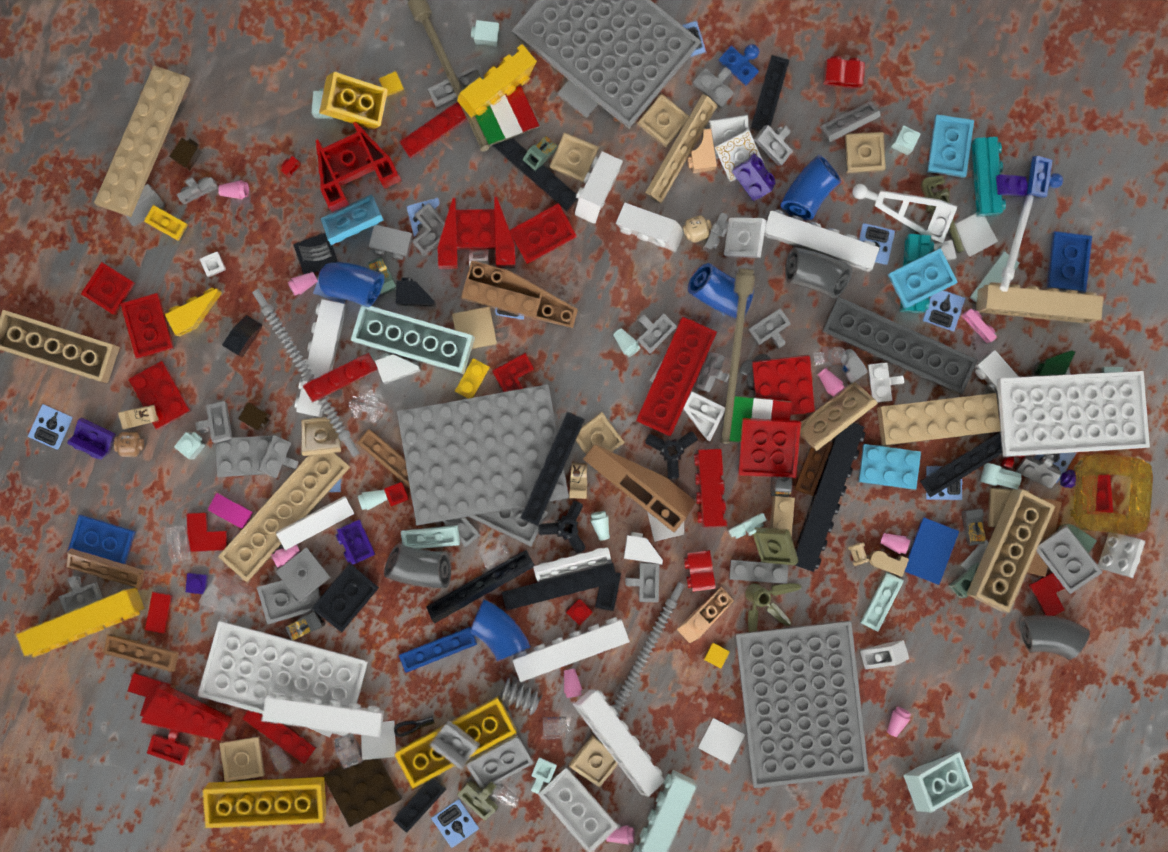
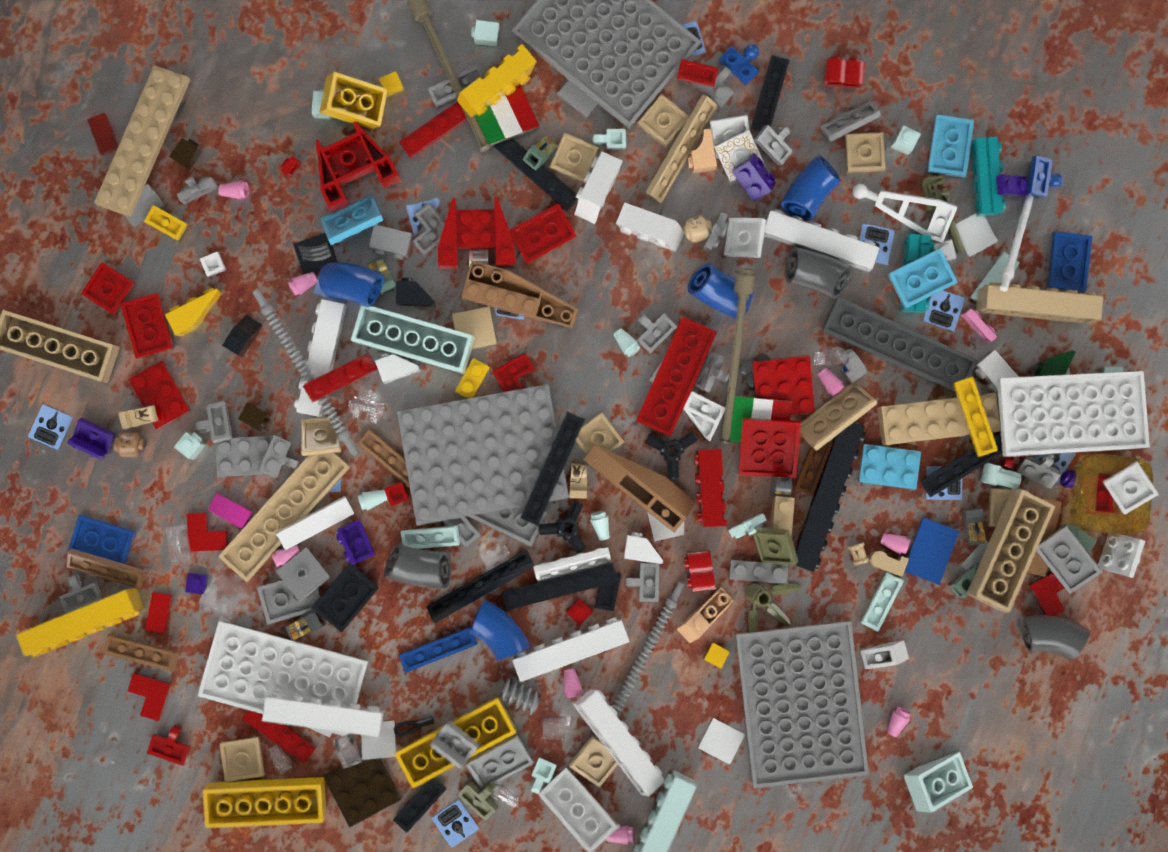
red wedge [141,683,232,741] -> none
light grey plate [748,308,791,349] -> none
white plate [867,363,904,402] -> none
none -> clear red tile [87,113,119,156]
none -> light aqua plate [593,129,626,150]
none -> red tile [677,59,718,88]
none -> yellow plate [953,377,998,457]
none -> white plate [1102,461,1159,515]

